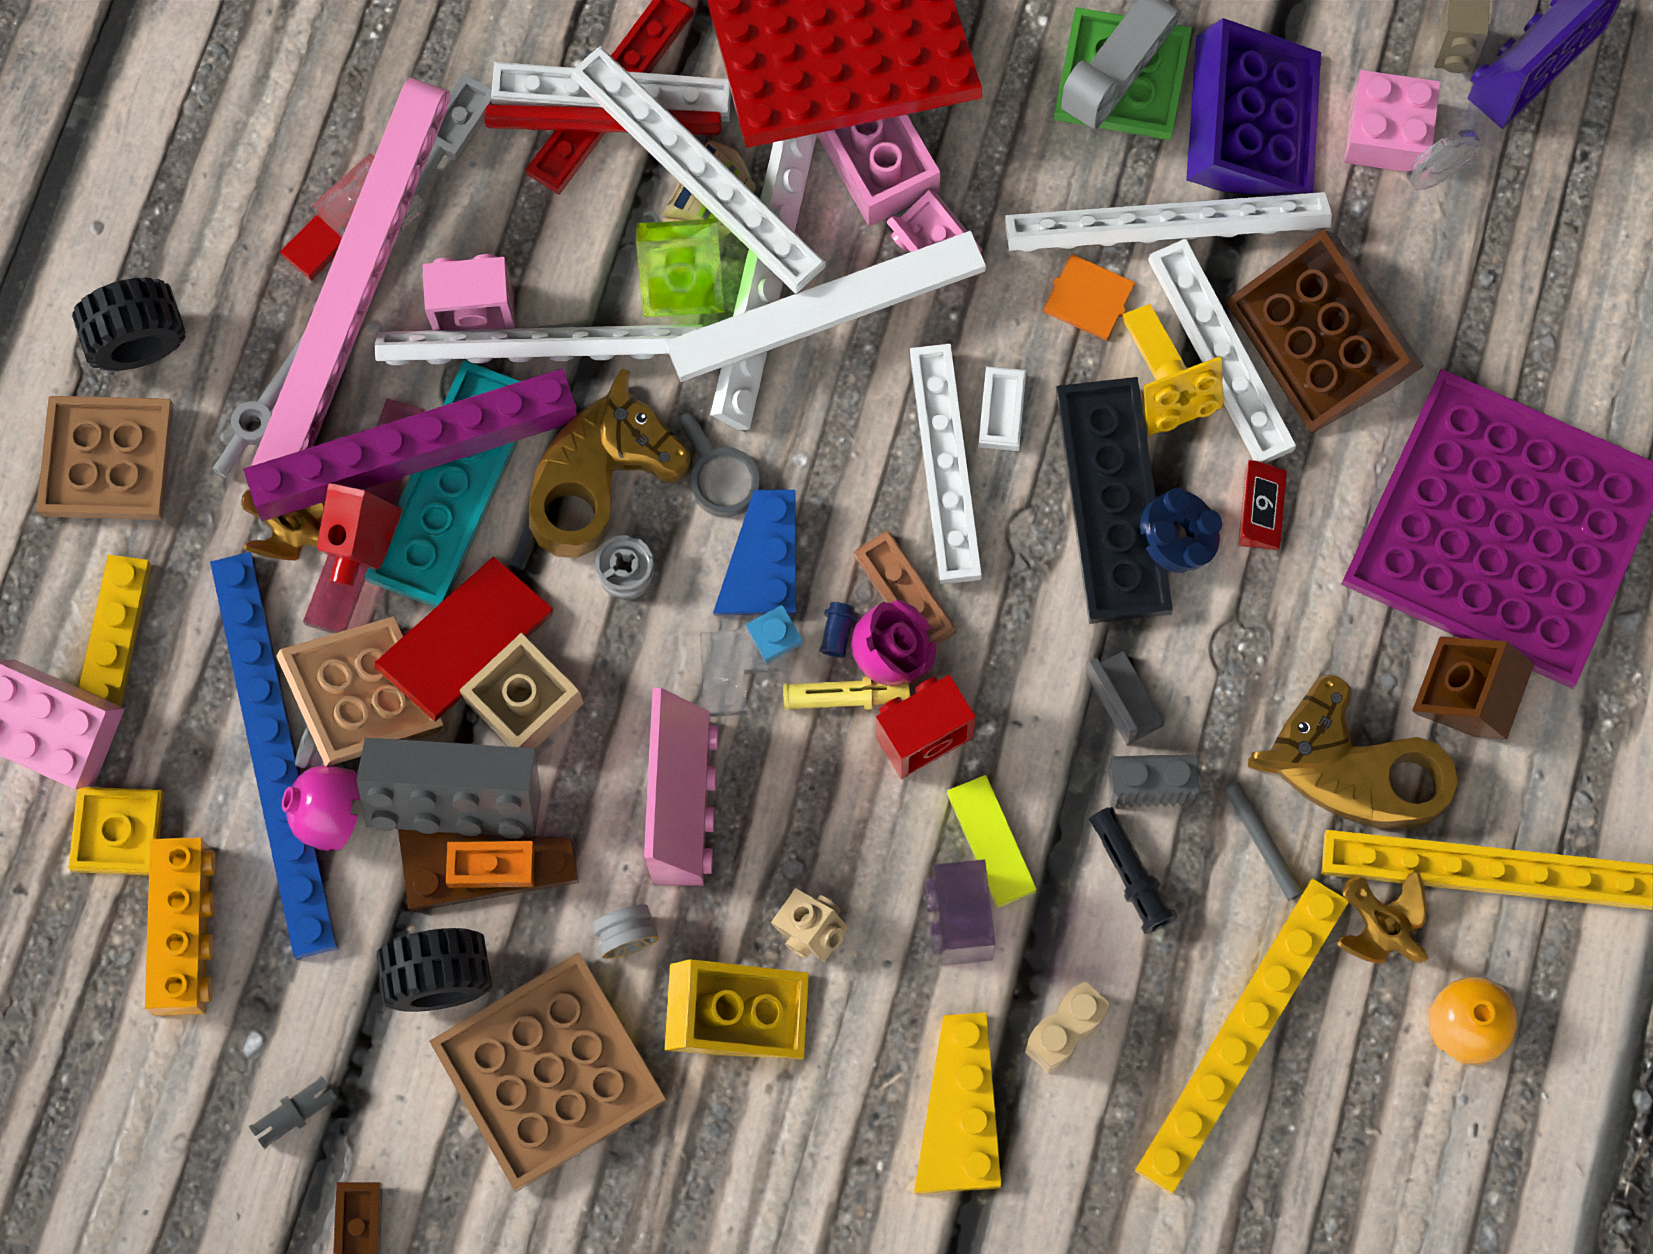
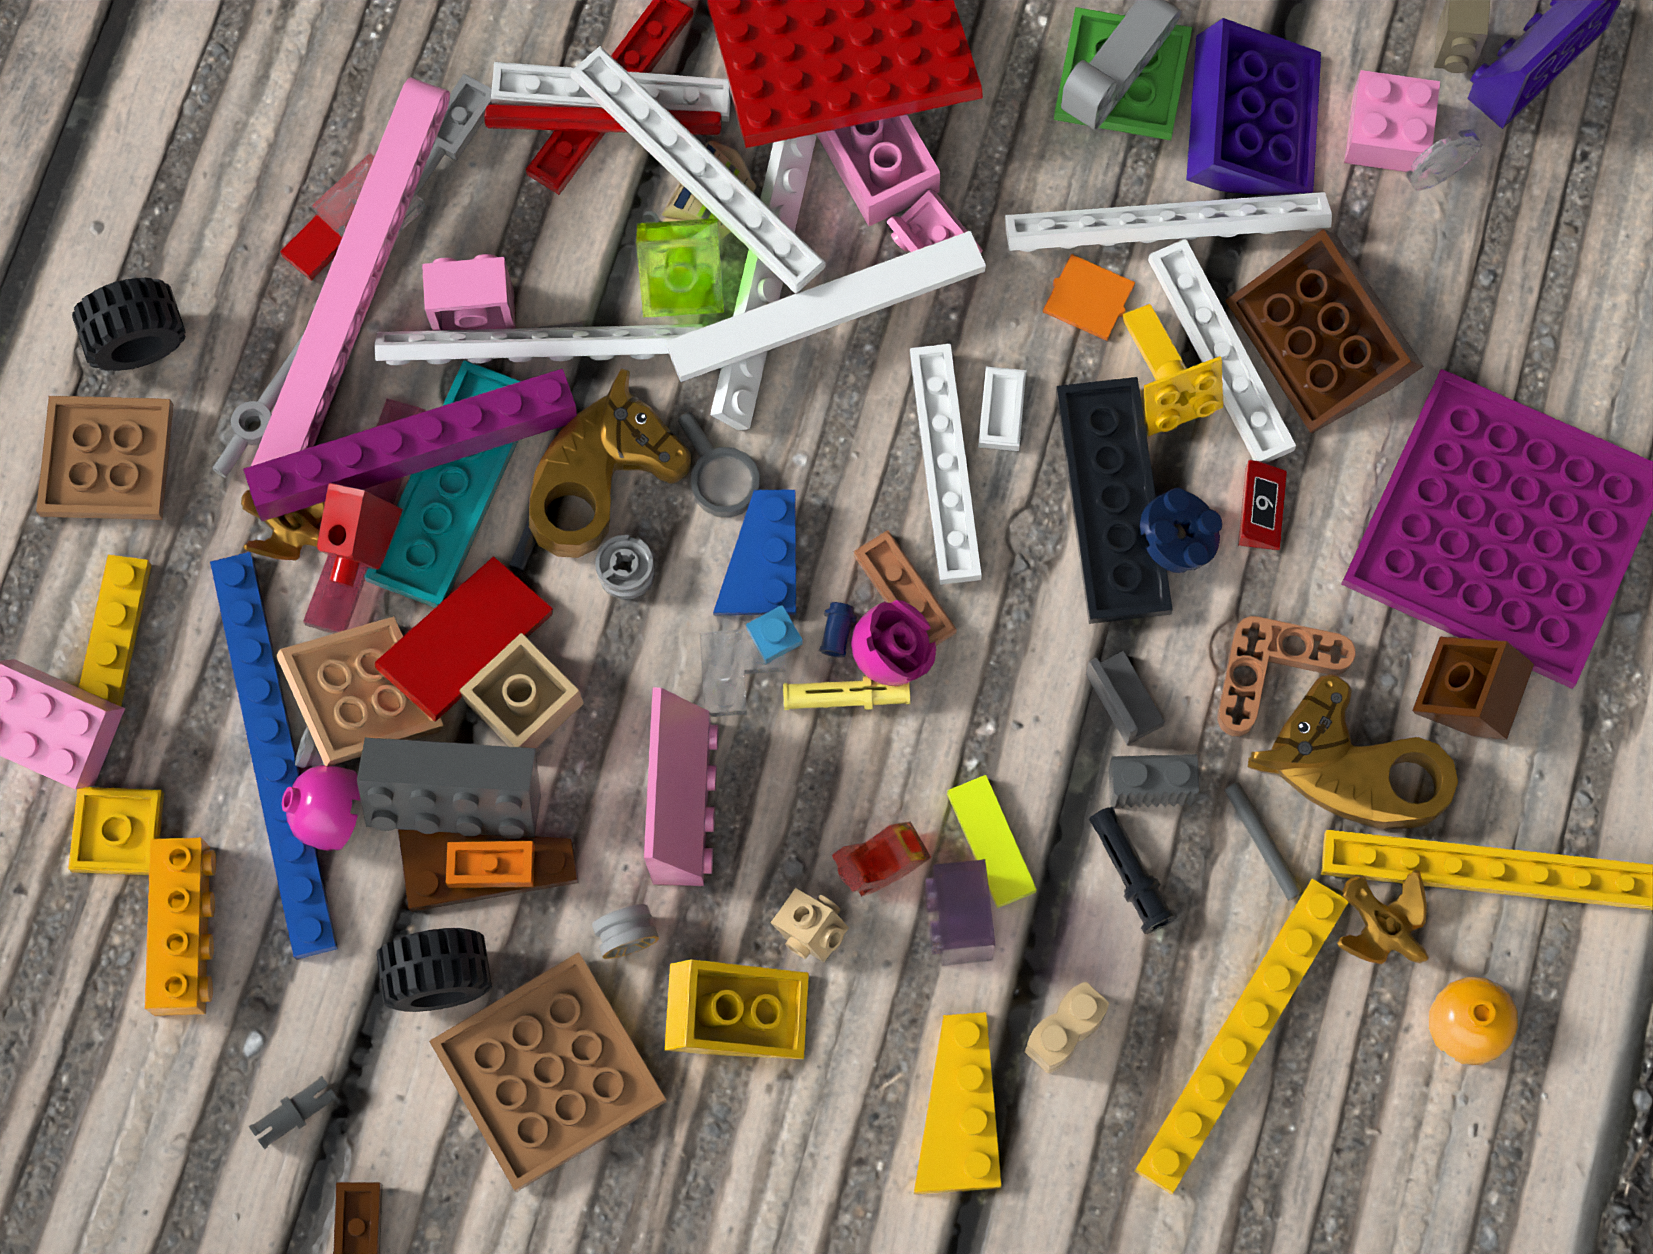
red brick [876,674,976,780] -> none
none -> clear red brick [832,821,932,897]
none -> nougat beam [1217,616,1355,736]

